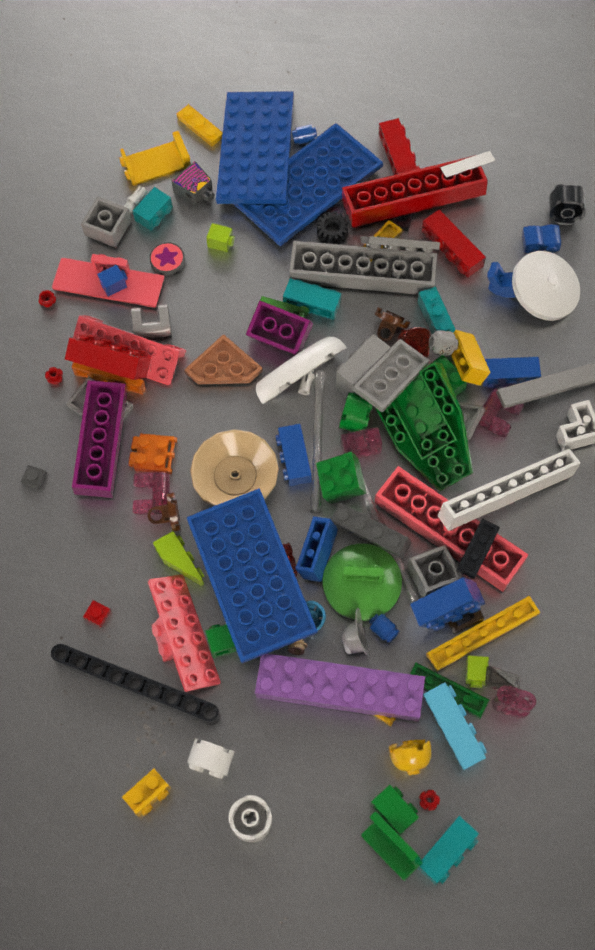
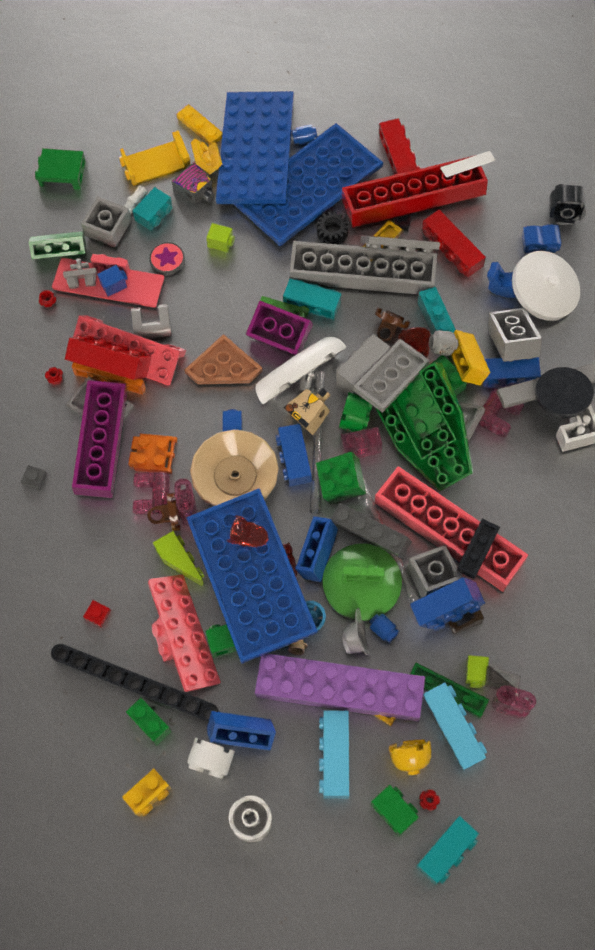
green panel [361,811,422,881] -> none
yellow plate [426,596,540,672] -> none
white brick [437,448,580,531] -> none
none -> brick [28,231,87,259]
none -> green panel [35,148,86,190]
none -> light grey hips [63,258,98,289]
none -> green brick [126,698,172,746]
none -> clear pink connector [174,478,197,526]
none -> yellow bracket [191,138,222,175]
none -> blue brick [207,711,276,751]
none -> blue brick [223,409,243,432]
none -> clear red piece [226,515,269,547]
none -> tan torso [283,388,331,435]
none -> medium azure brick [319,711,349,799]
none -> light grey brick [488,308,542,362]
none -> black tile [535,367,594,418]

